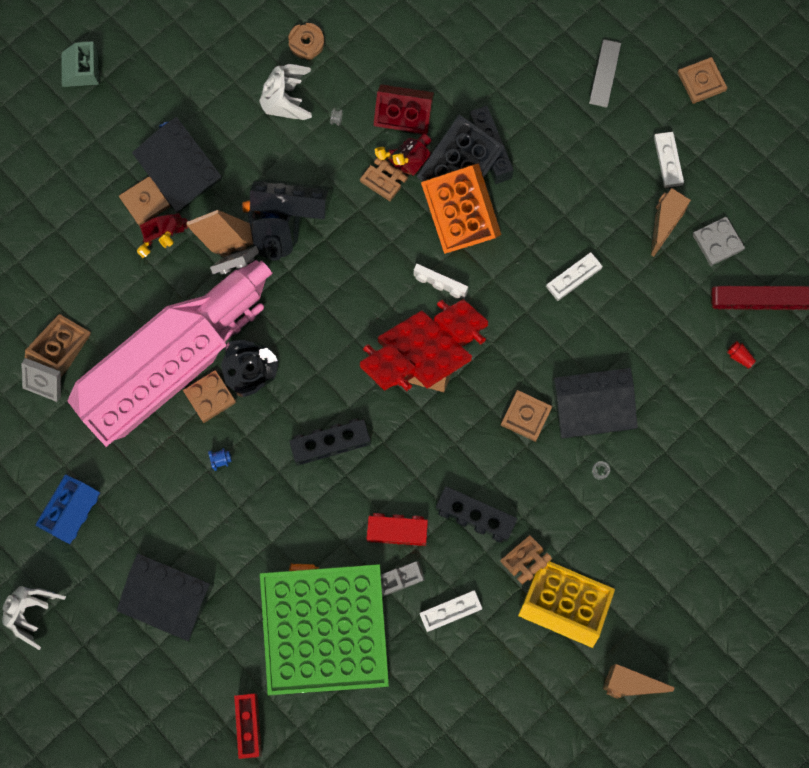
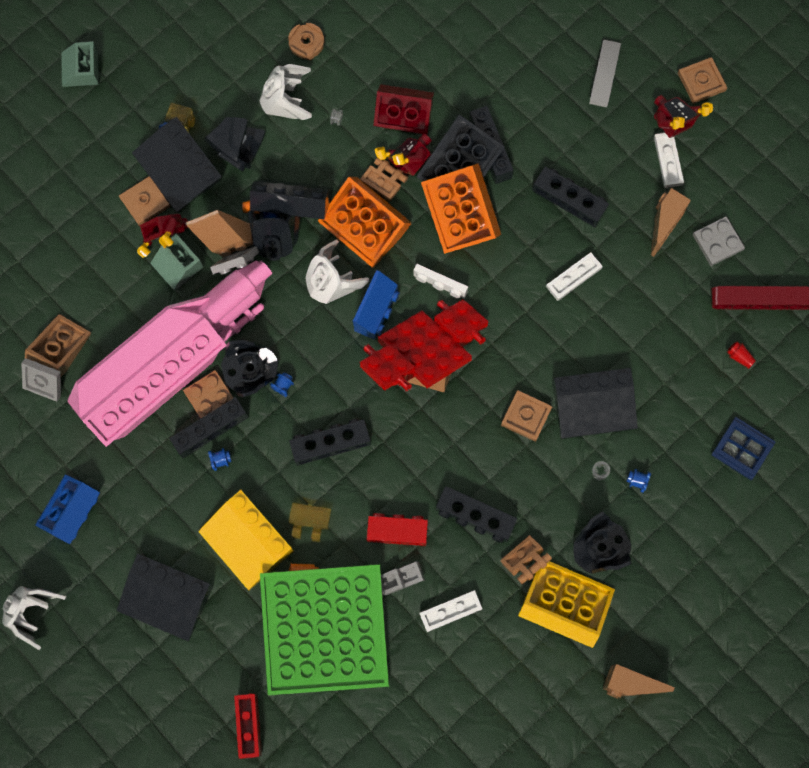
none -> sand green slope [150,234,203,291]
none -> clear yellow brick [165,103,196,132]
none -> black brick [169,397,248,459]
none -> yellow slope [198,490,294,590]
none -> black piece [204,117,266,172]
none -> blue brick [270,372,294,397]
none -> clear yellow plate [289,503,331,542]
none -> white piece [305,239,370,304]
none -> orange slope [318,177,412,268]
none -> blue slope [353,270,400,340]
none -> black brick [532,167,609,228]
none -> black piece [573,511,632,574]
none -> blue brick [626,469,651,493]
none -> torso [654,95,713,138]
none -> dark blue piece [711,417,775,481]

